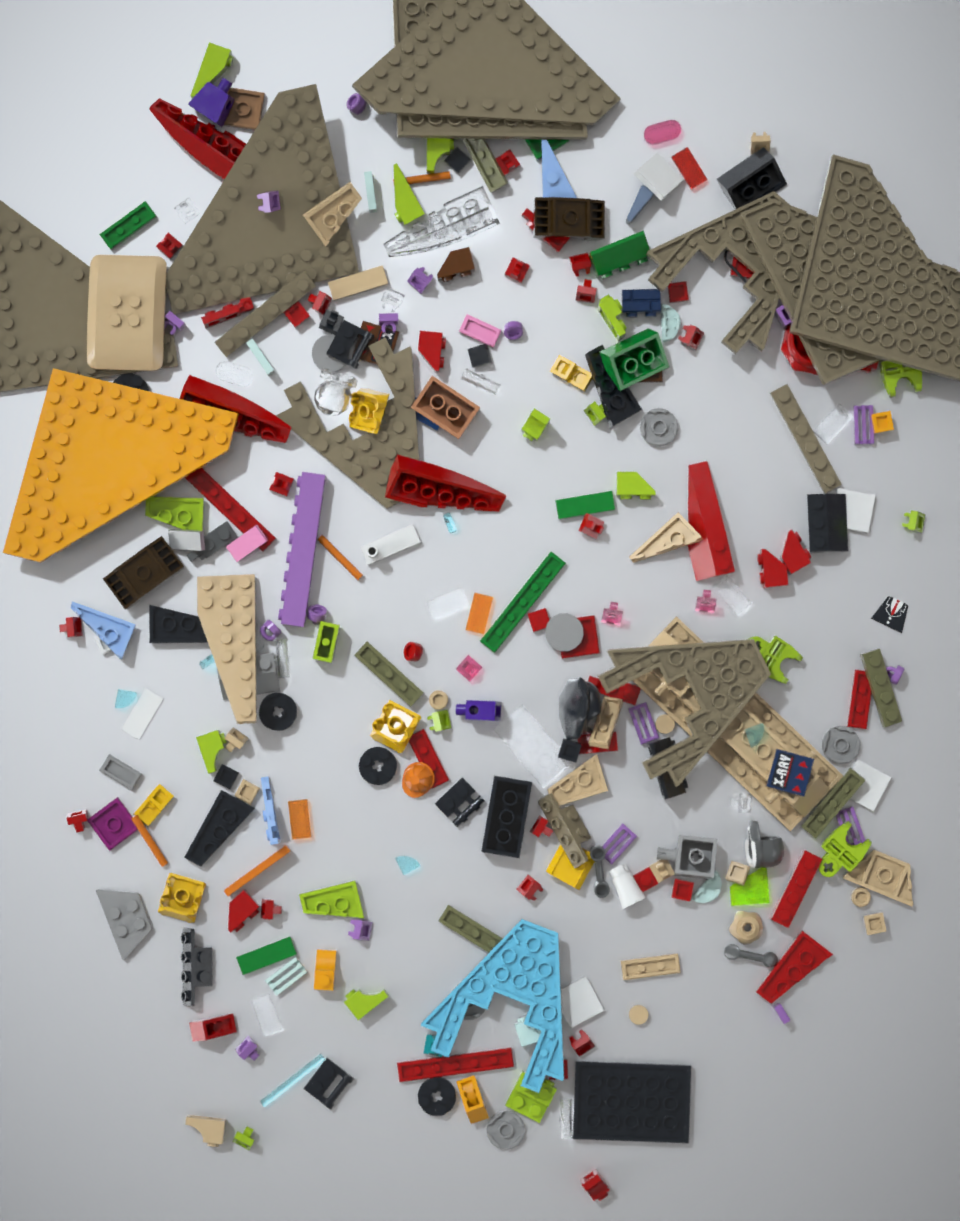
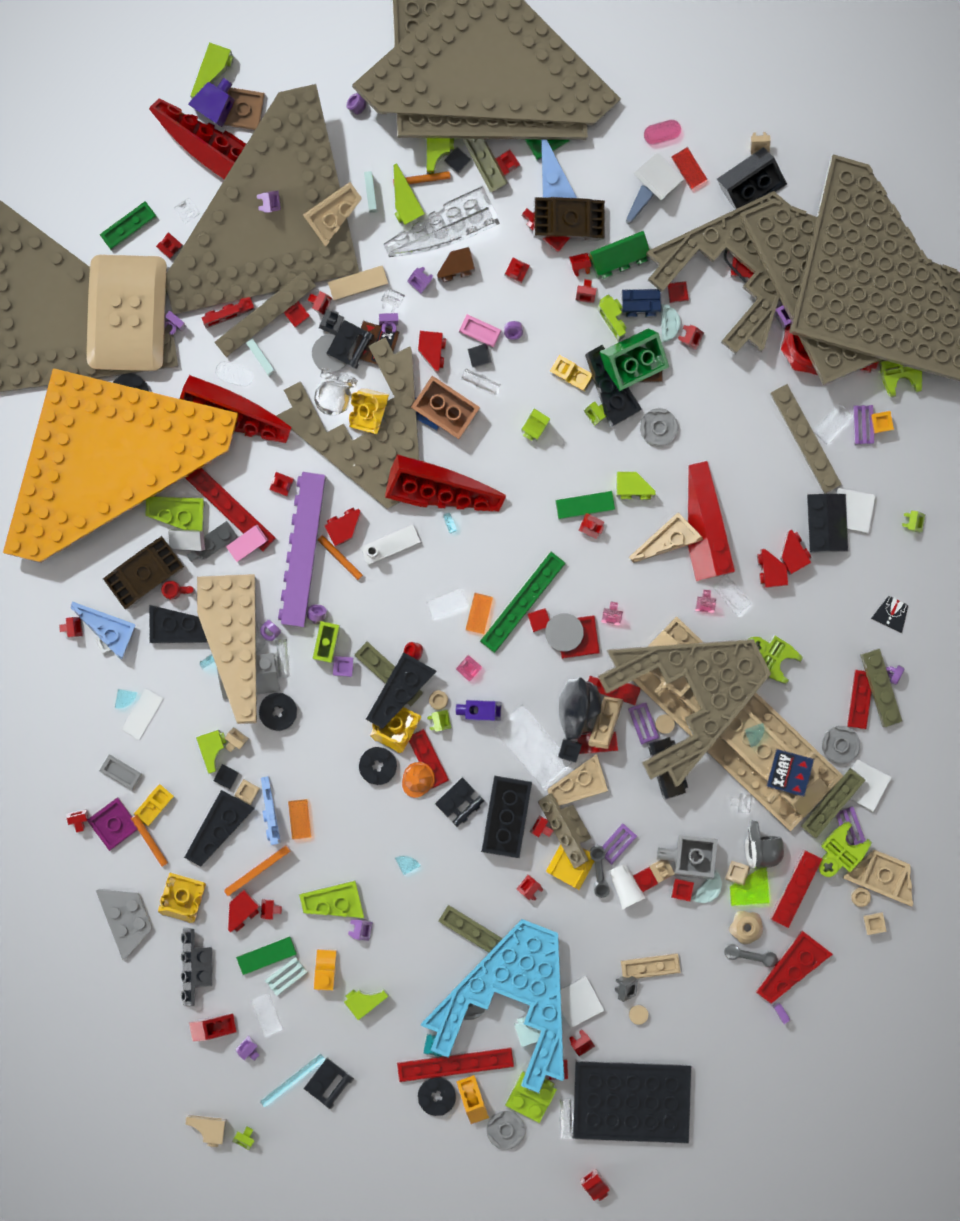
none -> red piece [161,581,194,600]
none -> red slope [324,507,361,547]
none -> medium lavender tile [333,656,354,677]
none -> black wing [366,652,437,729]
none -> dark grey tile [615,976,638,1002]

